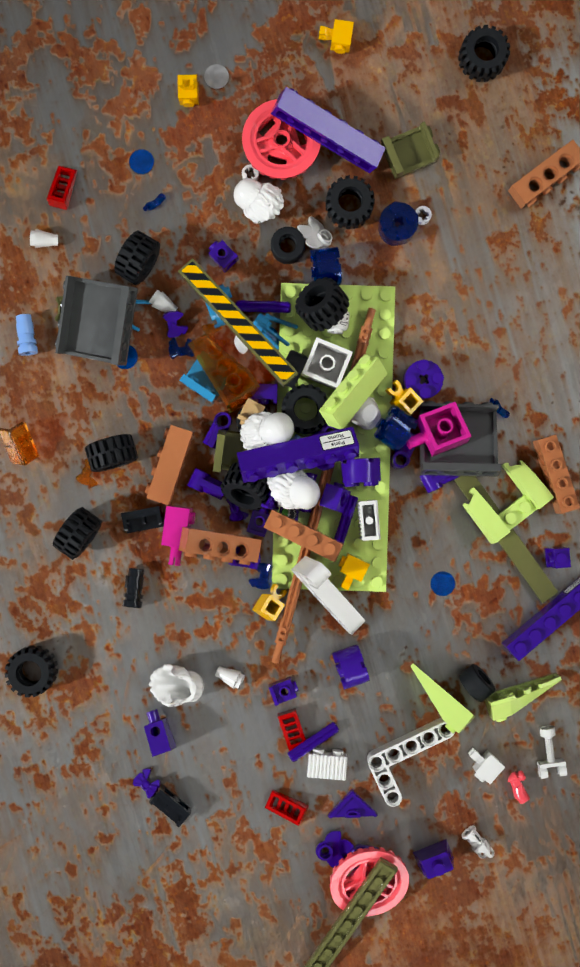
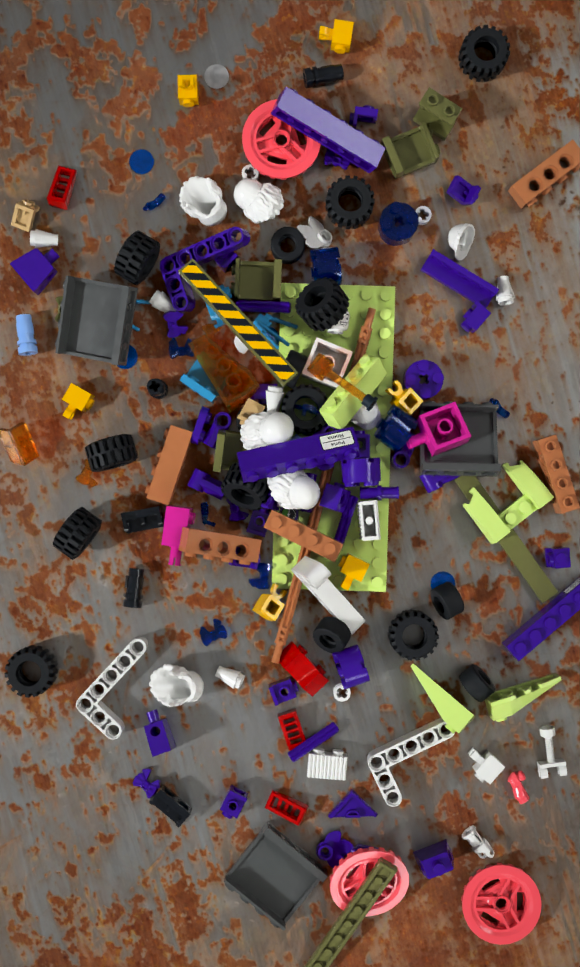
none -> dark purple torso [10,248,60,295]
none -> tan bracket [11,199,40,232]
none -> yellow brick [62,383,95,420]
none -> white beam [76,636,149,740]
none -> black axle [147,378,169,399]
none -> dark purple beam [160,226,250,312]
none -> white hair [179,176,227,227]
none -> dark purple plate [190,406,212,445]
none -> clear blue piece [200,502,216,527]
none -> clear blue piece [200,619,228,646]
none -> dark purple brick [220,785,248,819]
none -> dark grey panel [224,822,328,930]
none -> olive panel [231,258,282,301]
none -> white cone [266,385,285,414]
none -> red brick [279,641,329,697]
none -> clear blue piece [294,404,320,416]
none -> black axle [303,64,344,88]
none -> clear orange piece [307,353,378,411]
none -> black tyre [313,616,351,653]
none -> dark purple piece [324,148,350,170]
none -> white bush [333,683,351,702]
none -> dark purple bracket [349,105,378,129]
none -> dark purple brick [355,431,370,458]
none -> dark purple pin [360,485,399,501]
none -> black tyre [388,610,439,661]
none -> olive panel [413,87,463,141]
none -> dark purple fence [420,249,499,308]
none -> black tyre [430,582,464,620]
none -> dark purple bracket [446,175,481,205]
none -> white hat [448,223,475,260]
none -> dark purple brick [460,301,491,333]
none -> coral gear [461,863,541,945]
none -> white cone [496,276,515,306]

